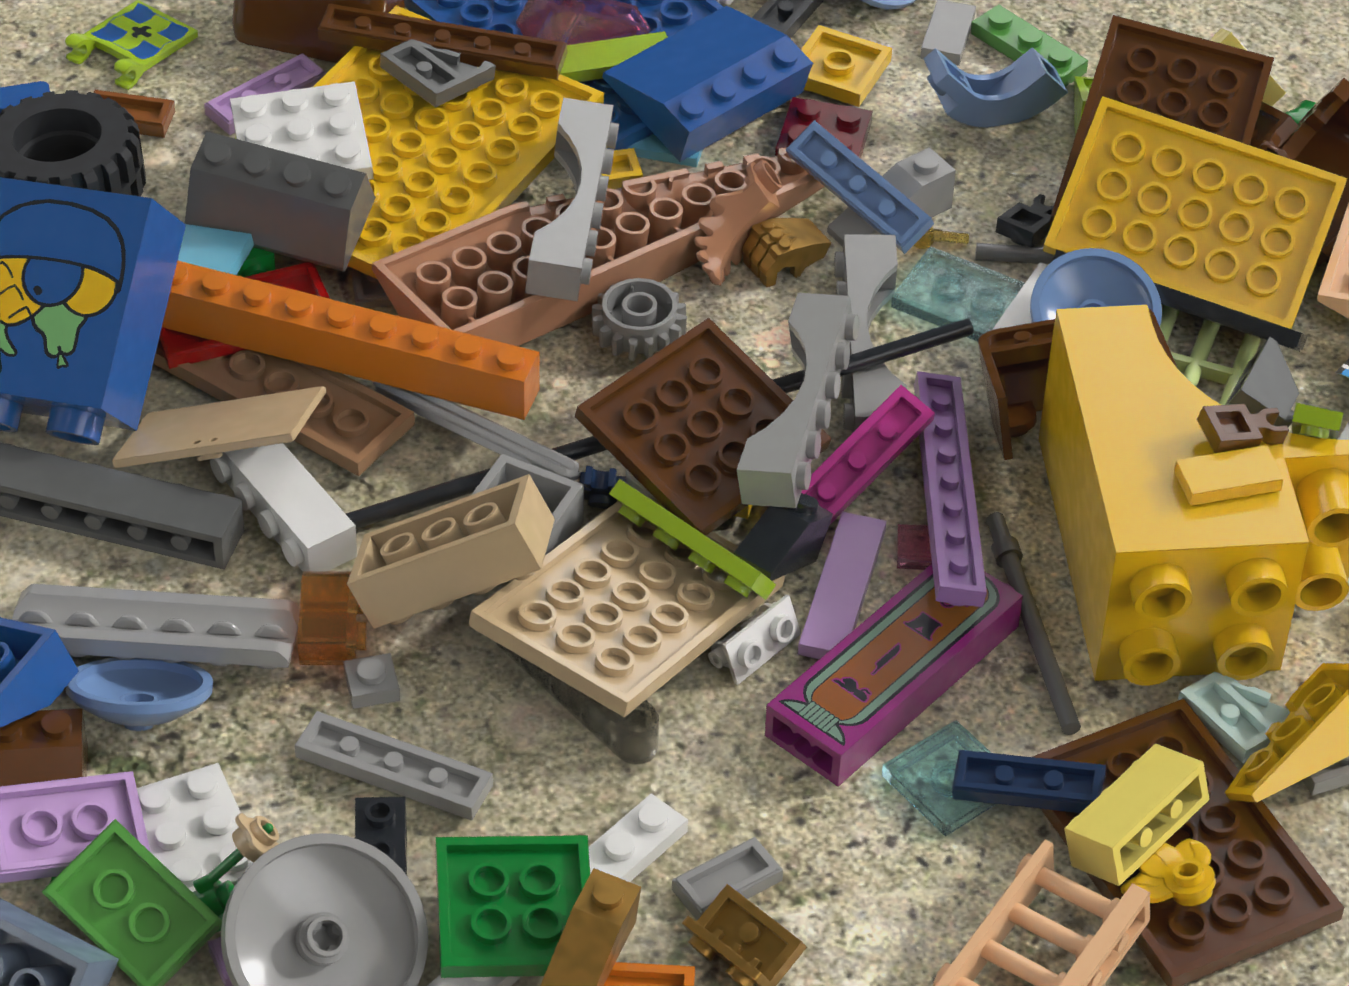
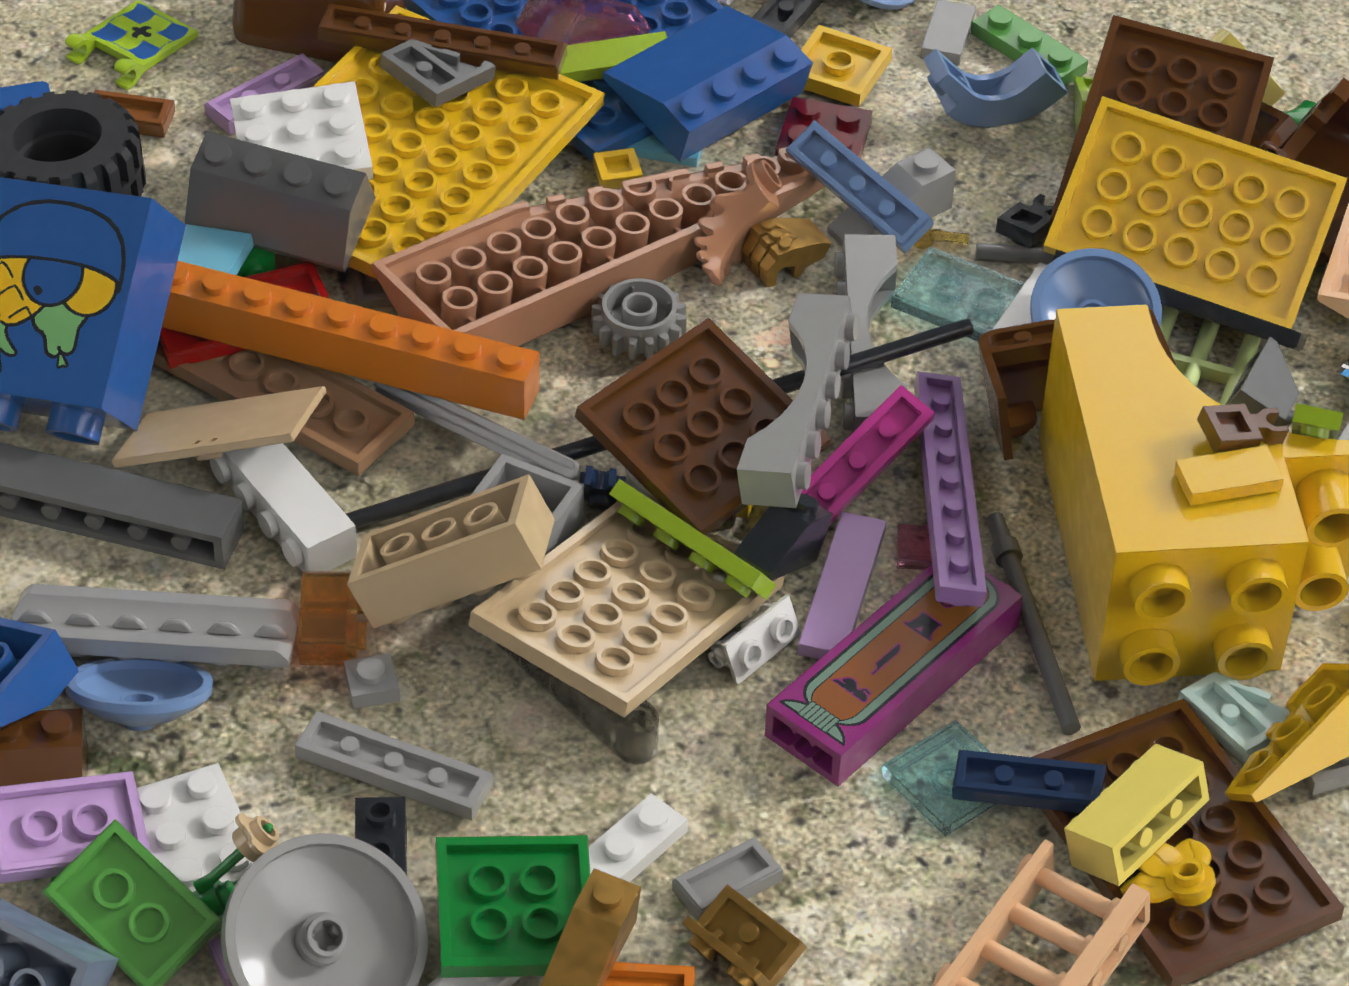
light grey arch [525,97,619,301] -> none

